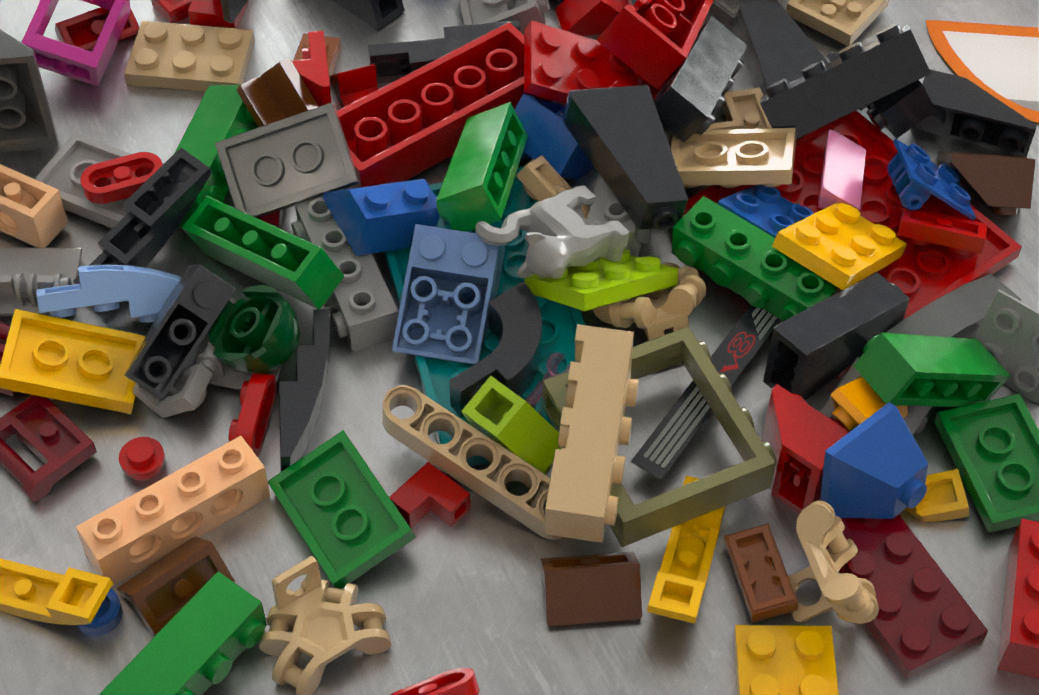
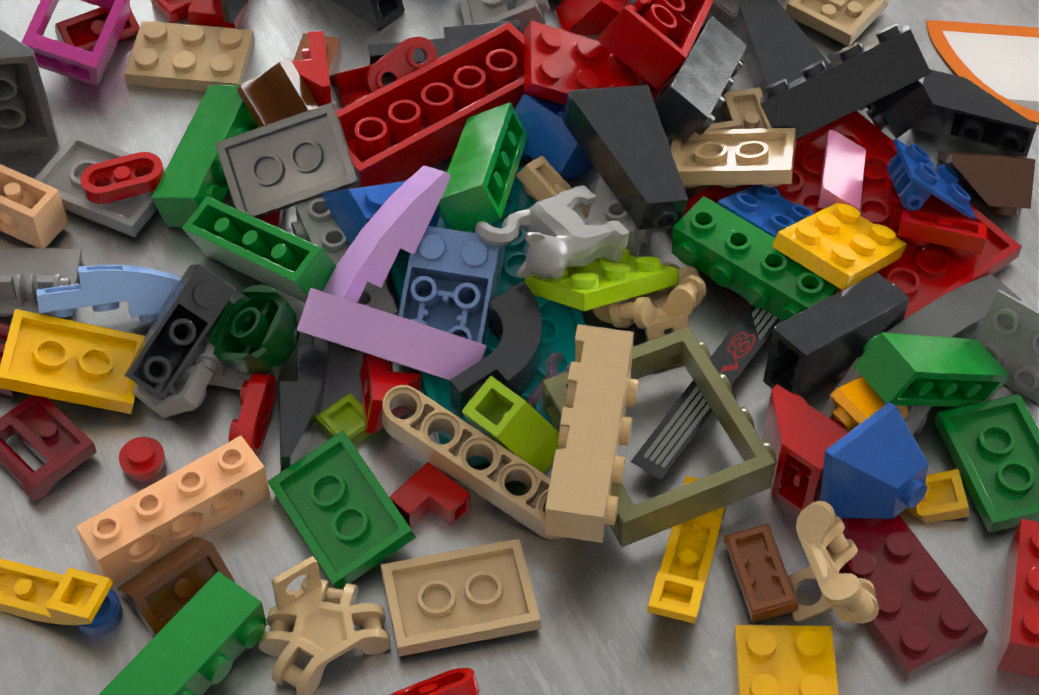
black slope [73,148,212,284] -> none
reddish brown panel [540,551,642,626] -> none
none -> lavender slope [297,288,487,380]
none -> lime tile [316,393,370,445]
none -> lavender slope [323,165,451,302]
none -> red slope [359,353,422,434]
none -> red plate [365,36,438,94]
none -> tan plate [381,538,541,657]

